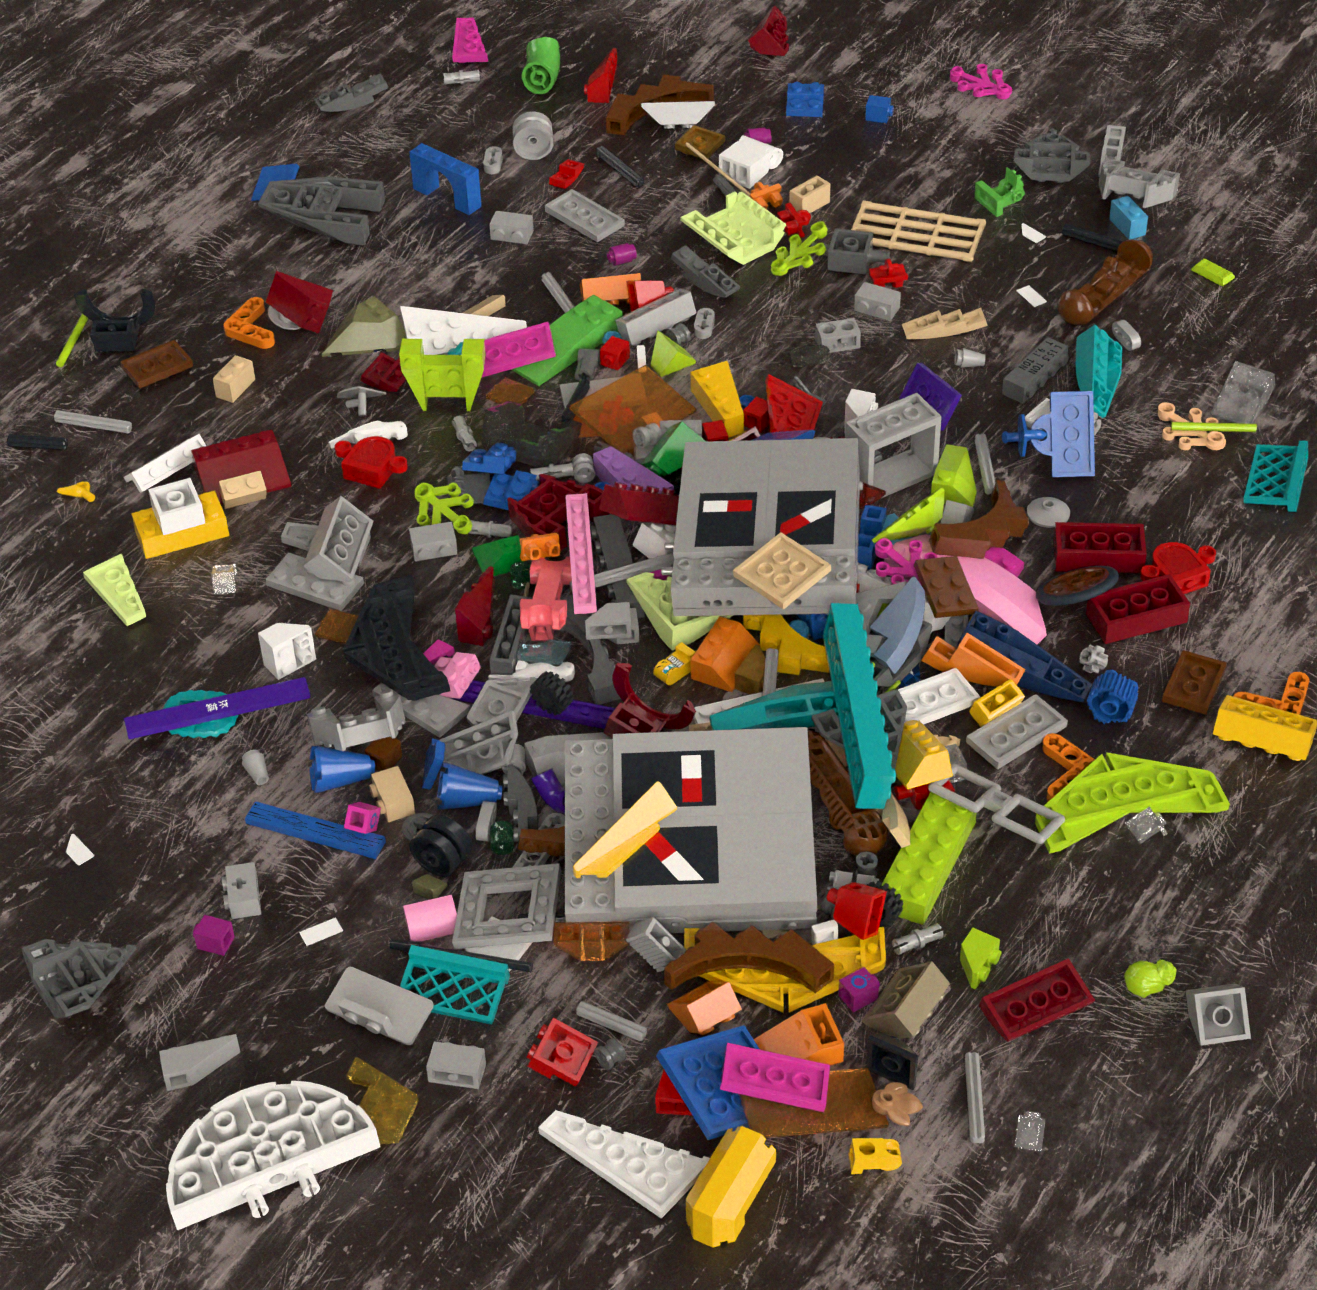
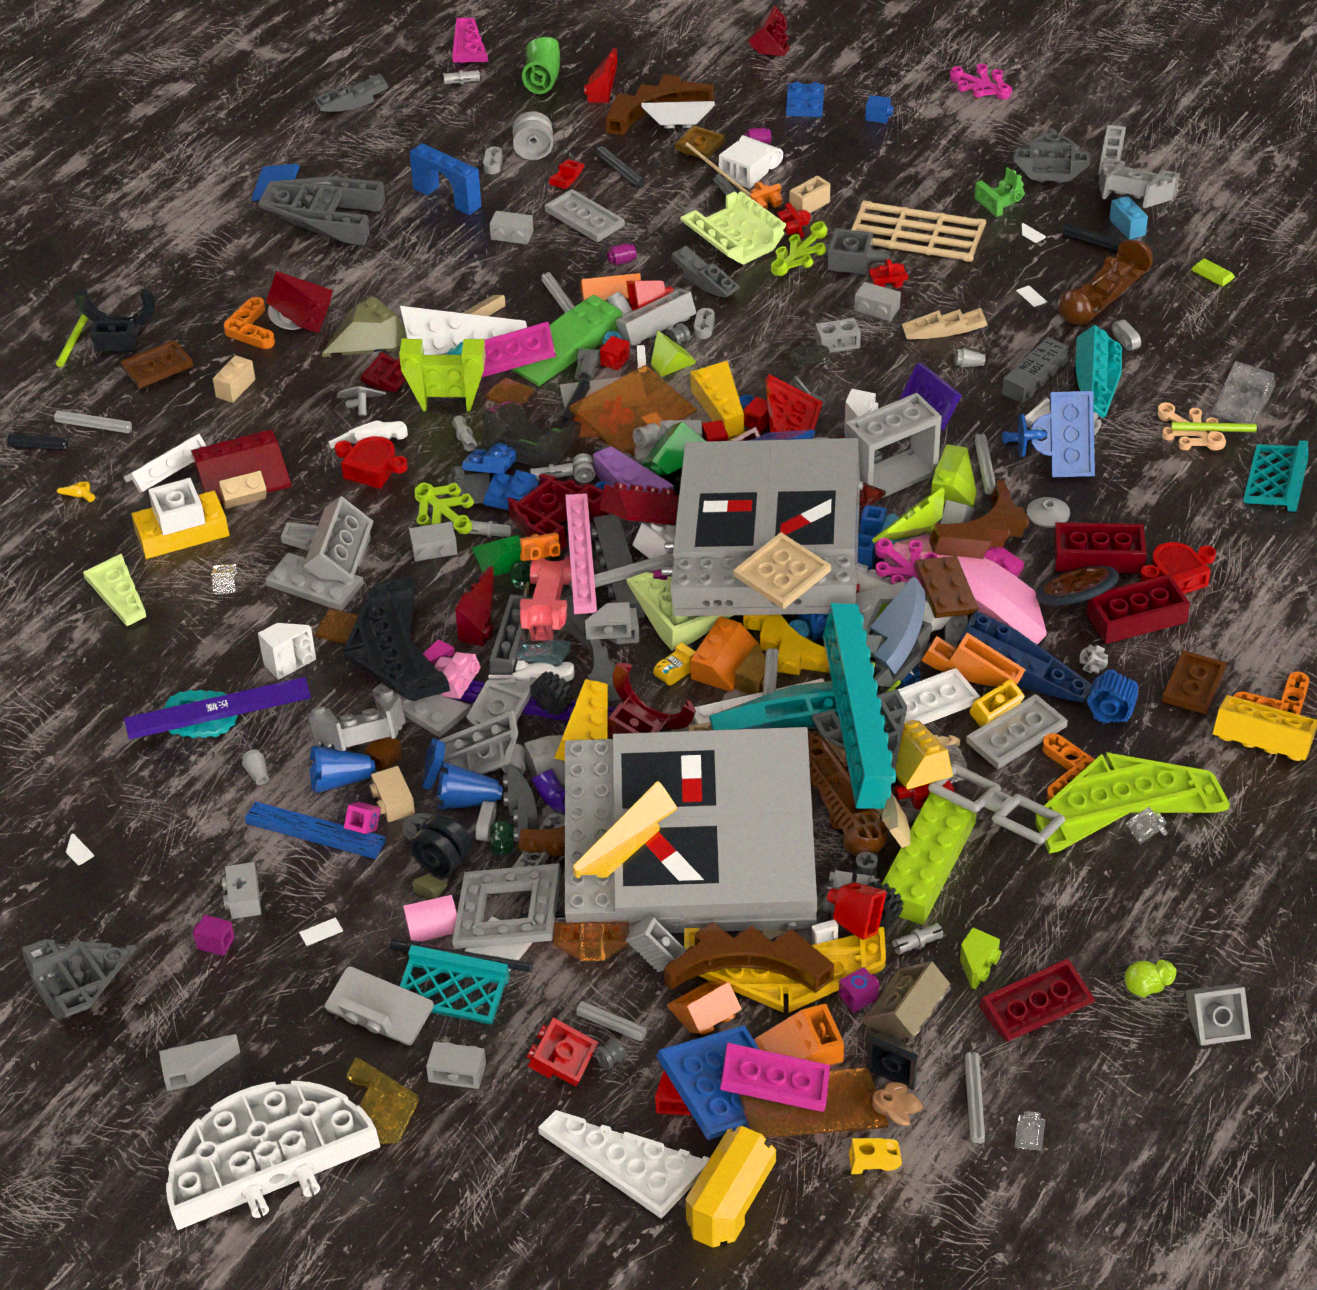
none -> yellow wedge [554,679,608,761]
none -> light grey brick [606,292,633,316]

